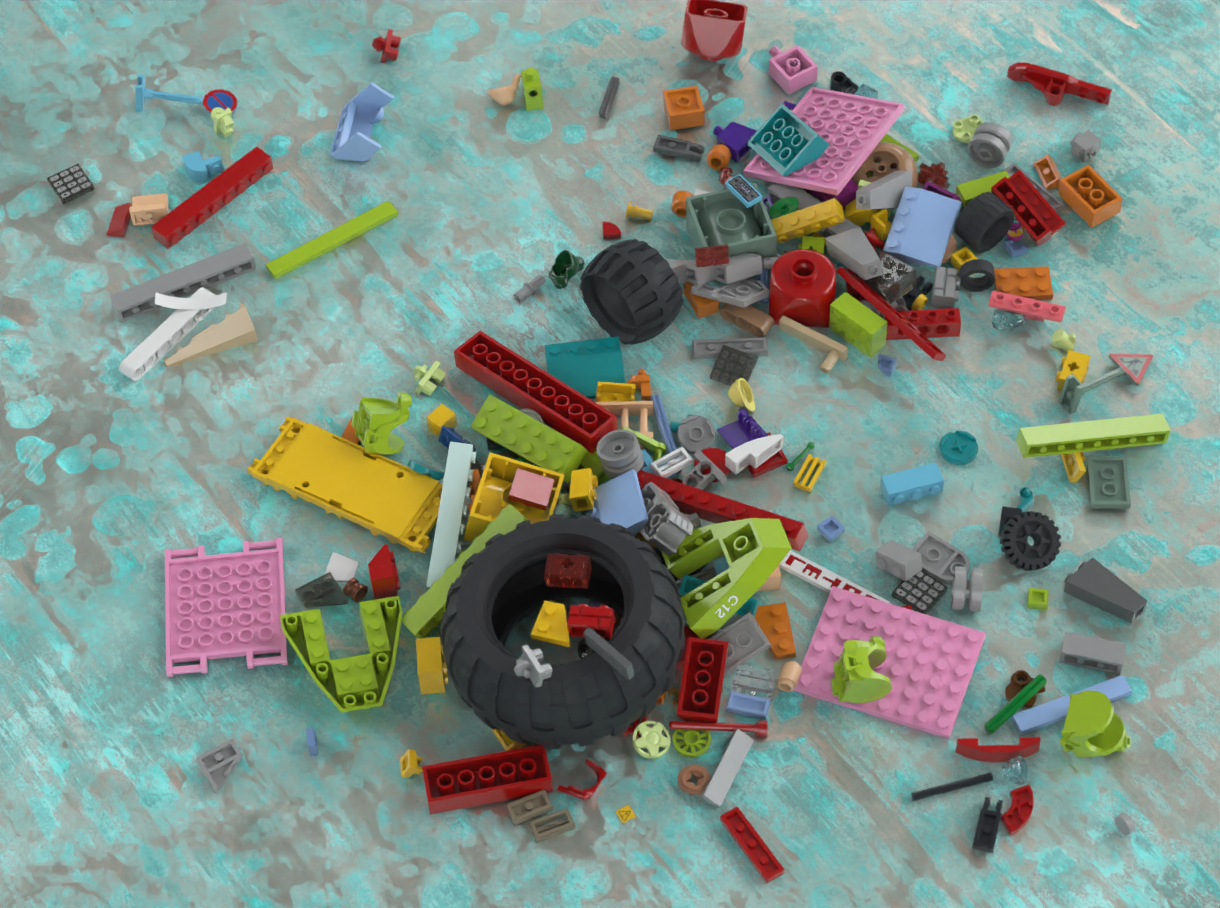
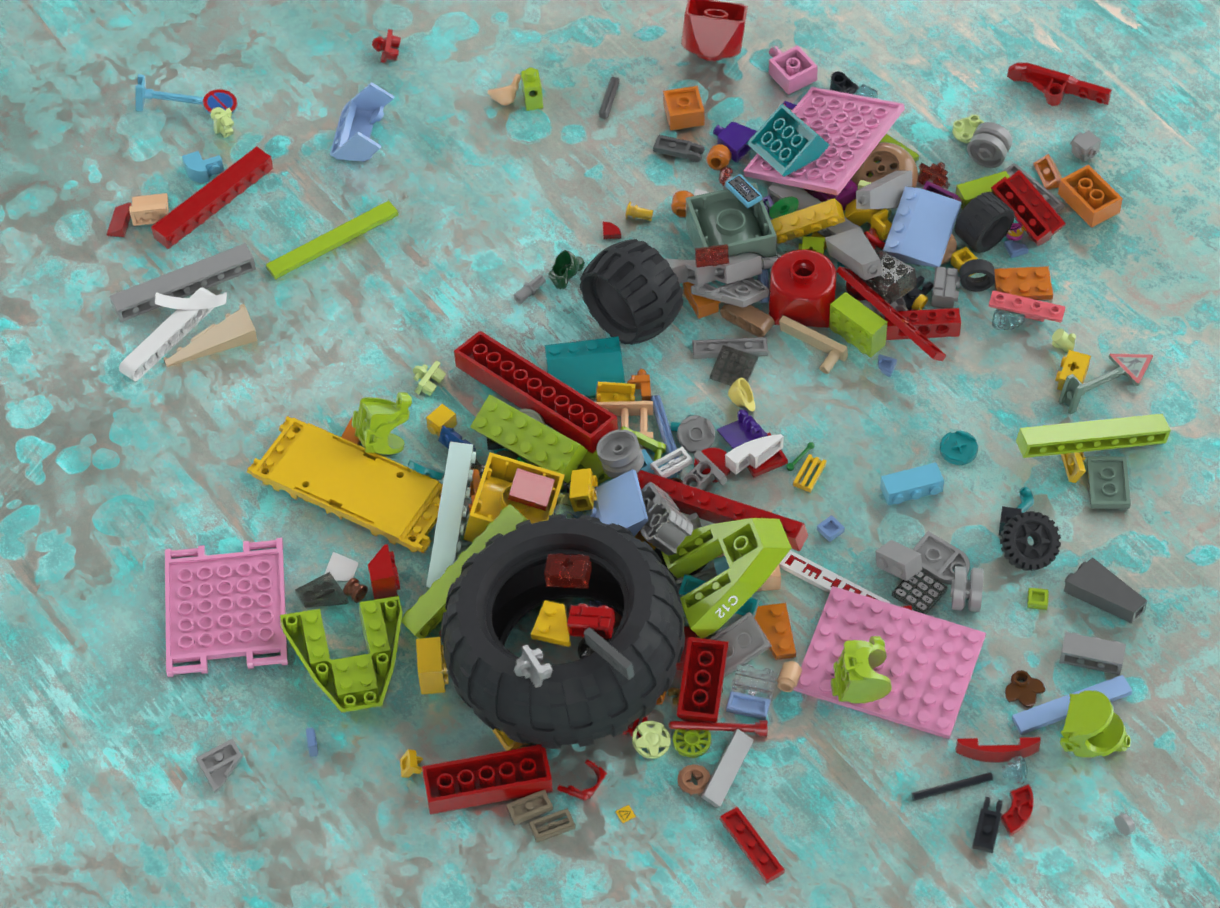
tile [47,164,95,204] -> none
green axle [984,674,1047,734] -> none

